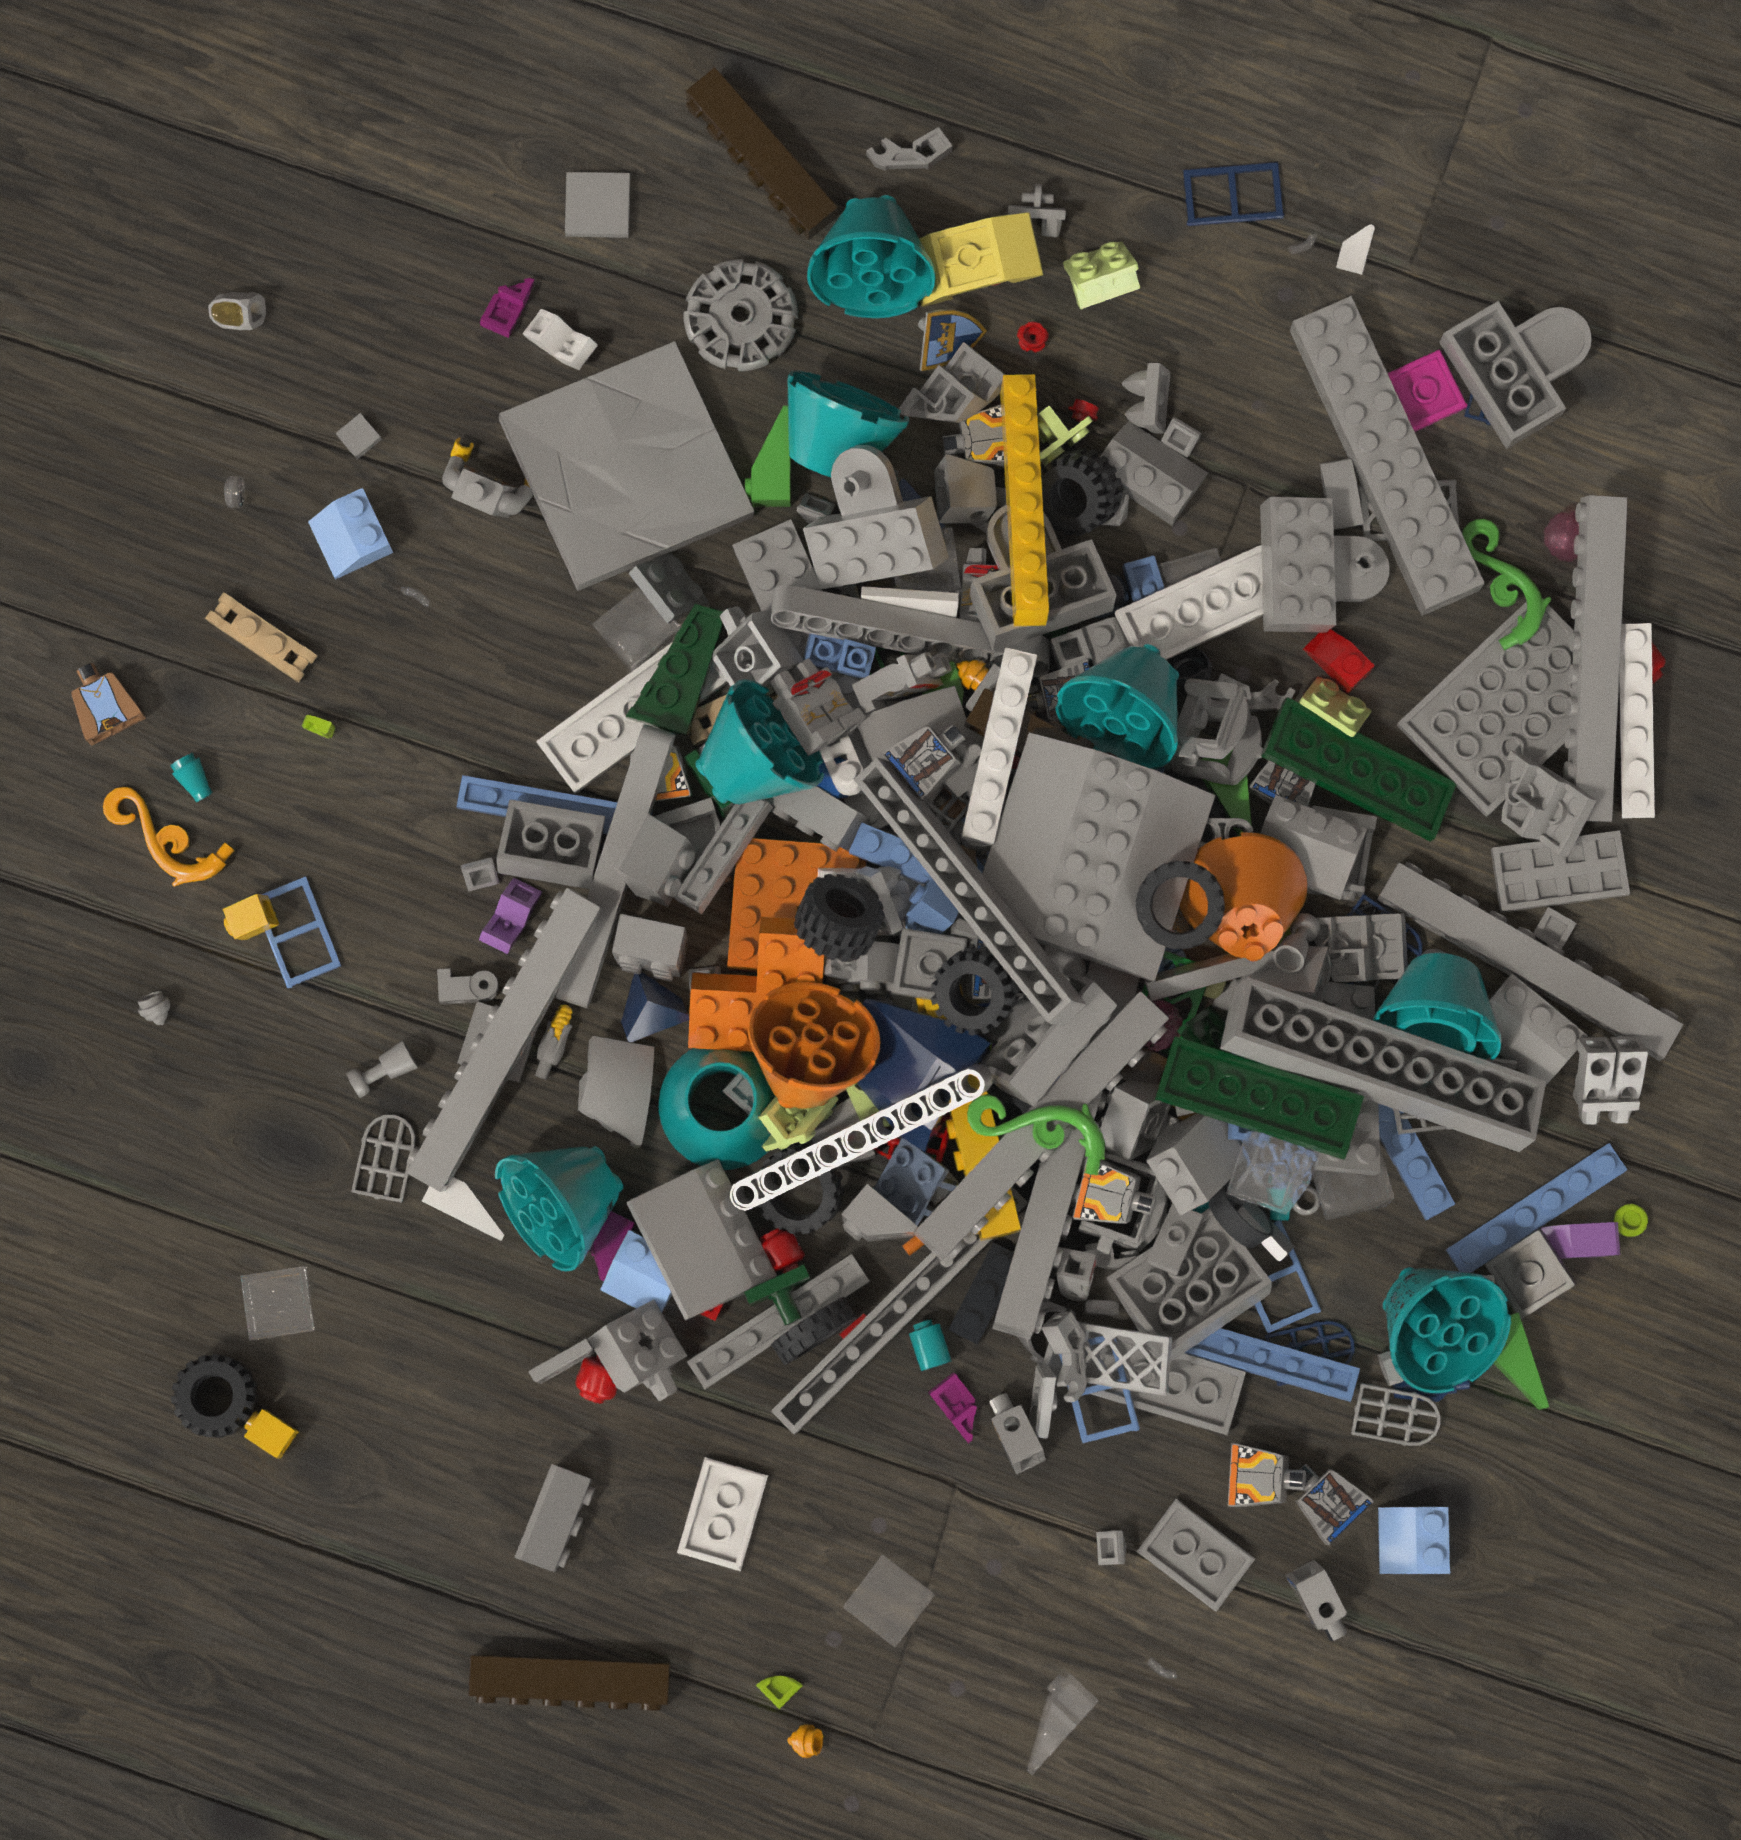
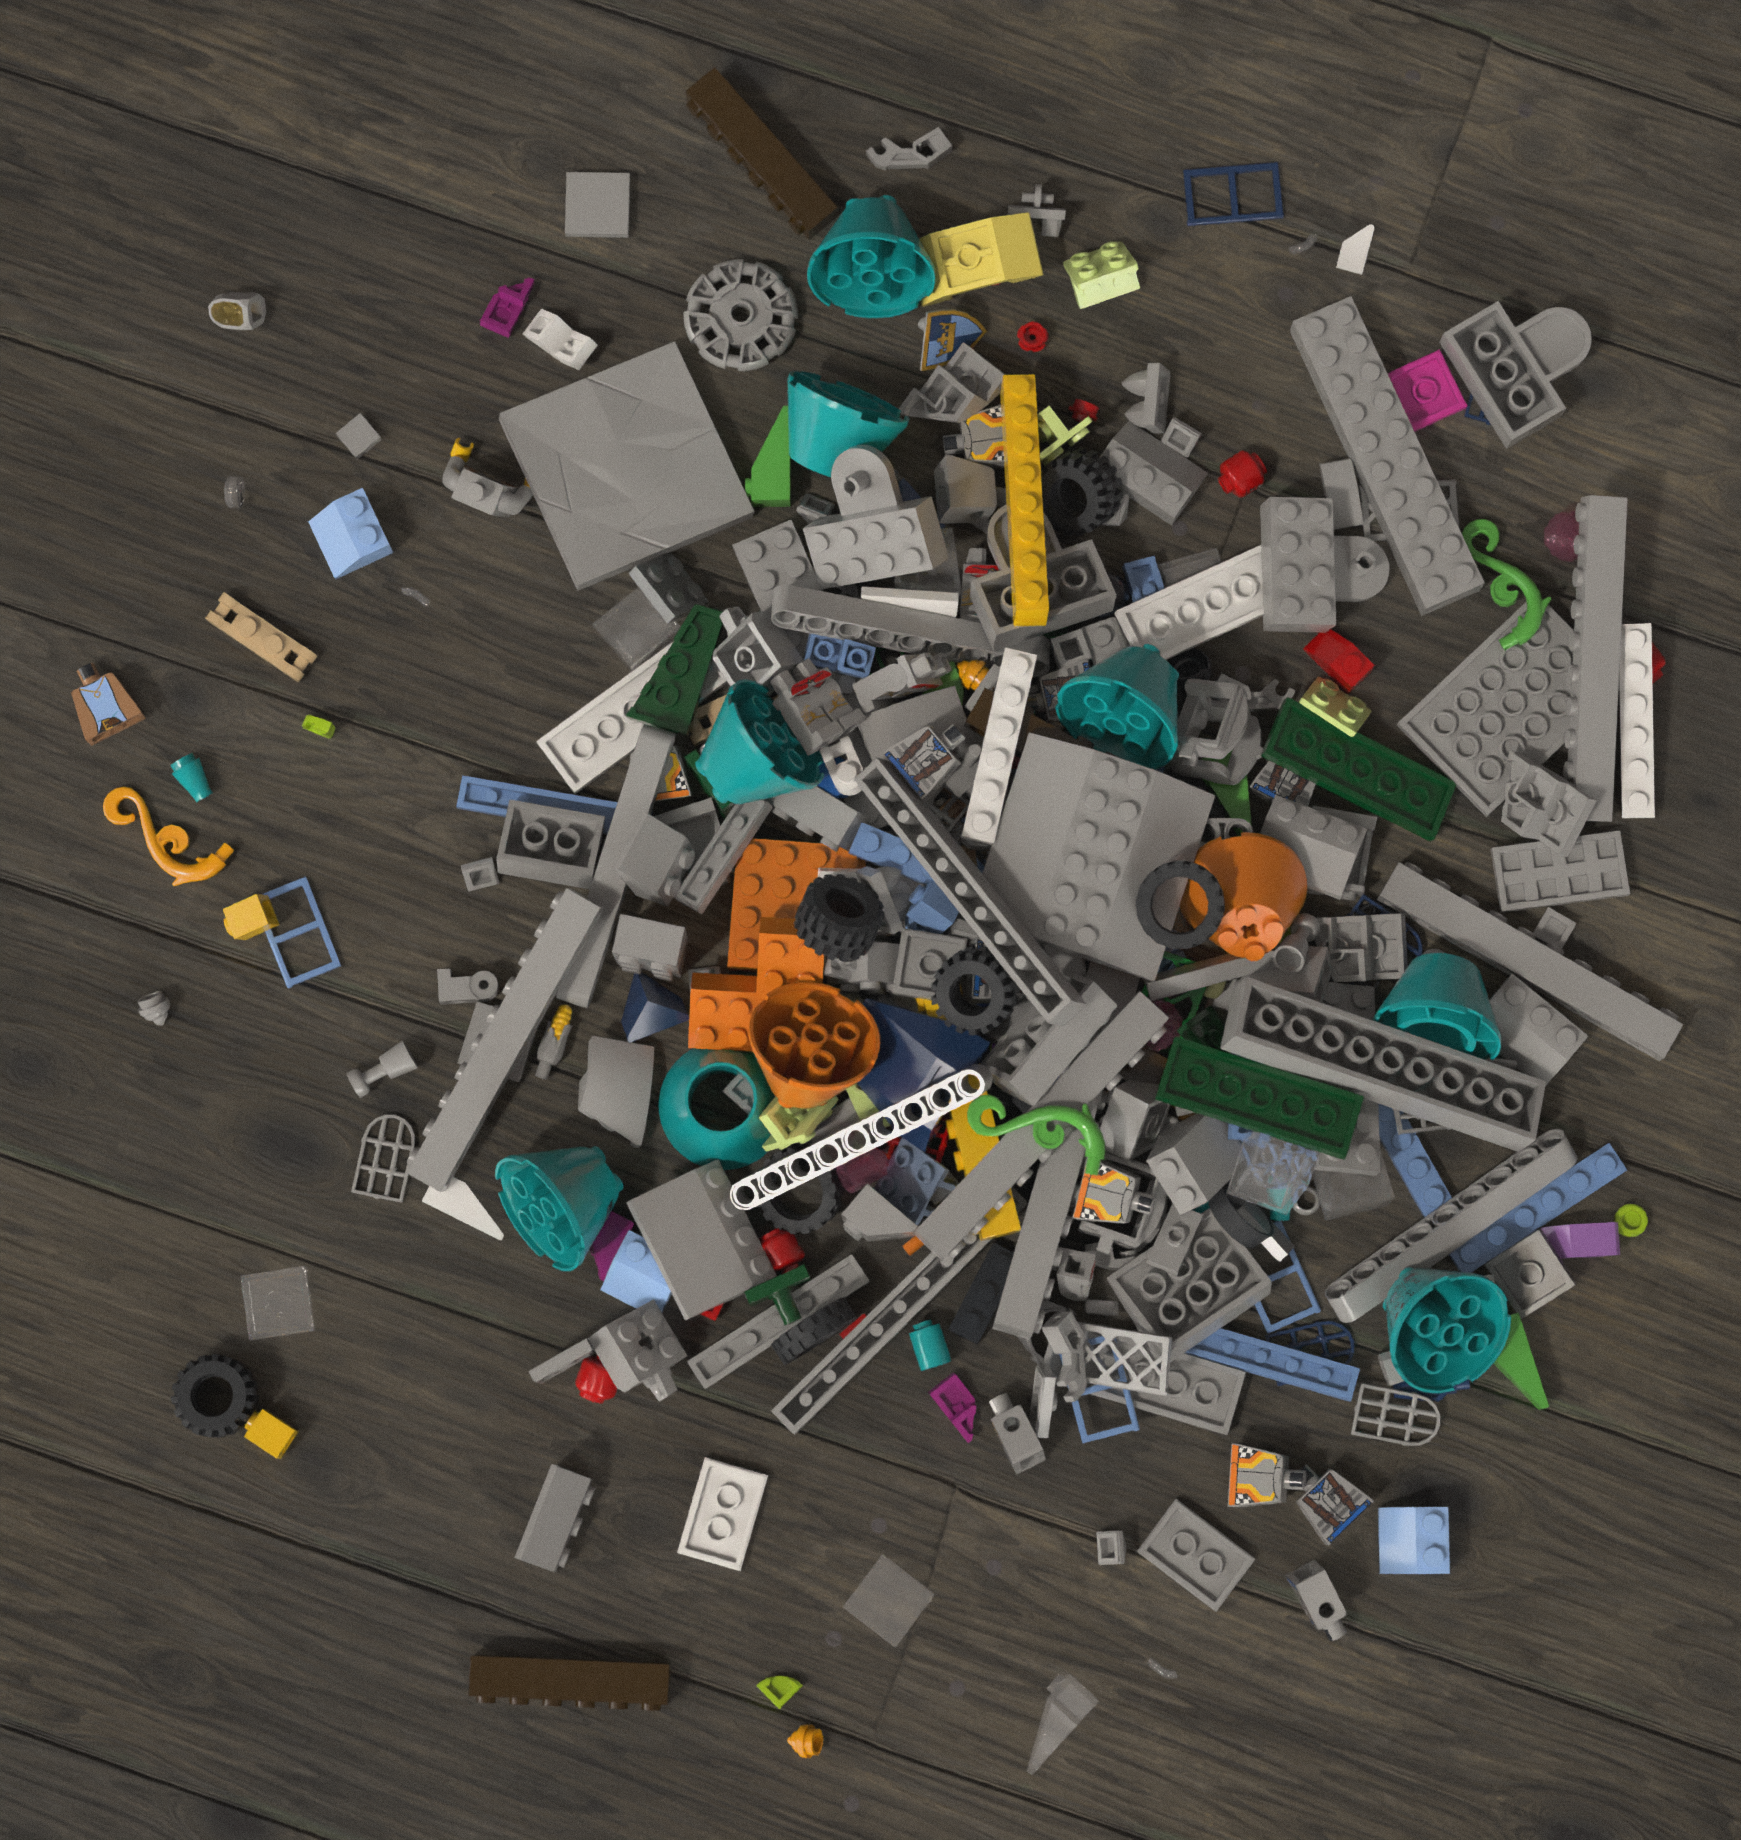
medium lavender slope [479,878,542,954] -> none
light grey hips [1573,1036,1649,1124] -> none
none -> clear pink brick [836,1148,889,1193]
none -> red head [1217,450,1267,498]
none -> light grey beam [1325,1129,1577,1323]

